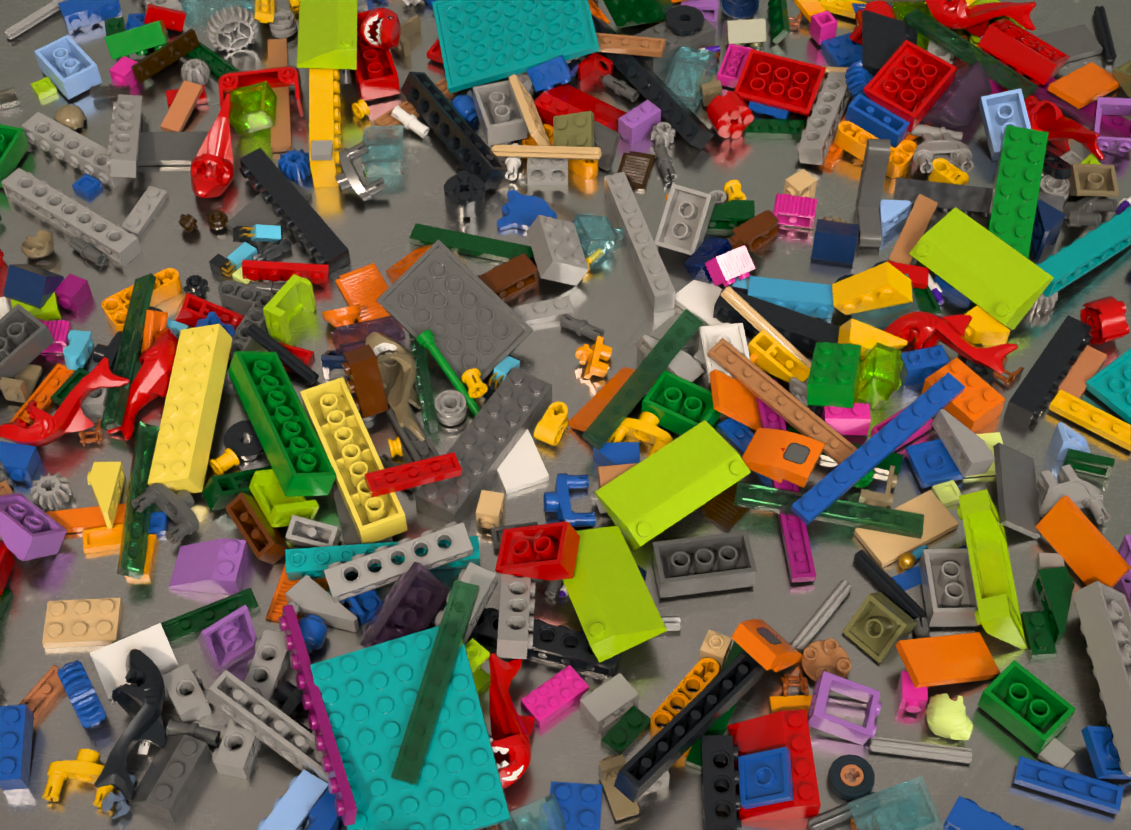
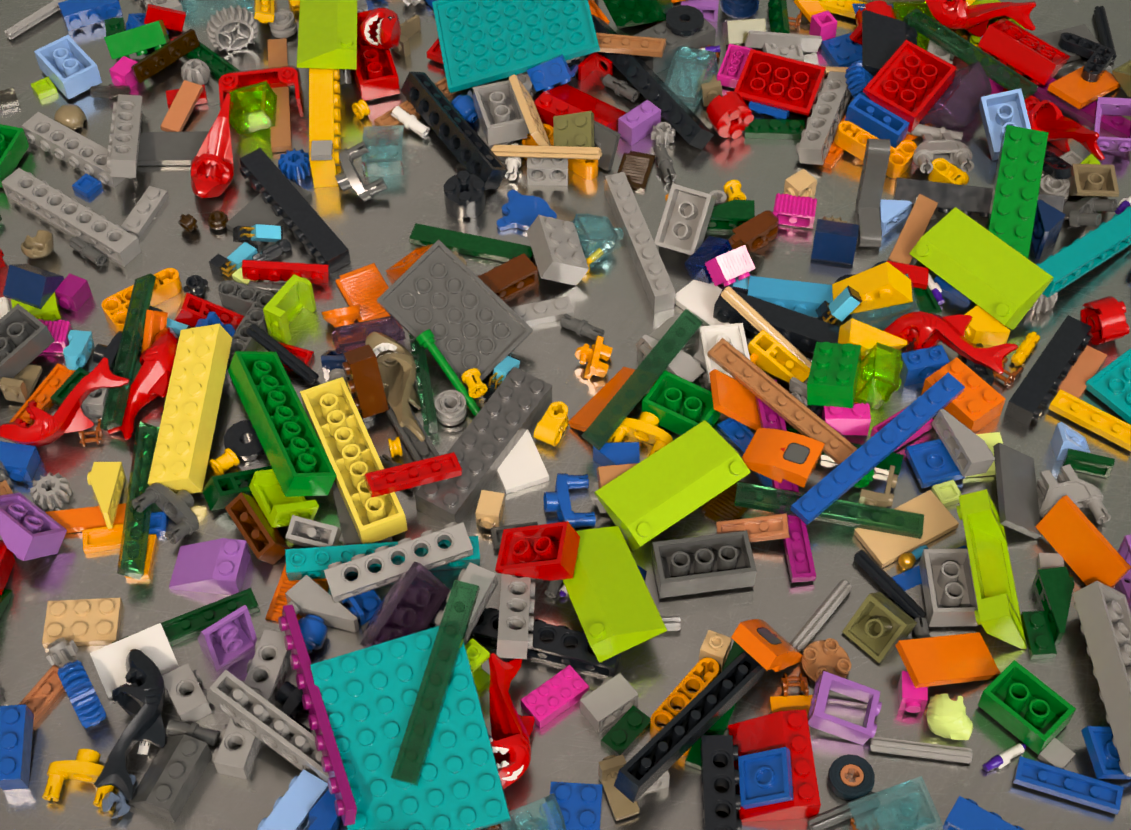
none -> light grey gear [45,637,79,668]
none -> nougat tile [716,513,790,543]
none -> light grey bracket [744,30,822,62]
none -> piece [816,285,862,324]
none -> piece [982,743,1026,772]
none -> yellow axle [1011,331,1040,367]
none -> black beam [1058,32,1114,82]

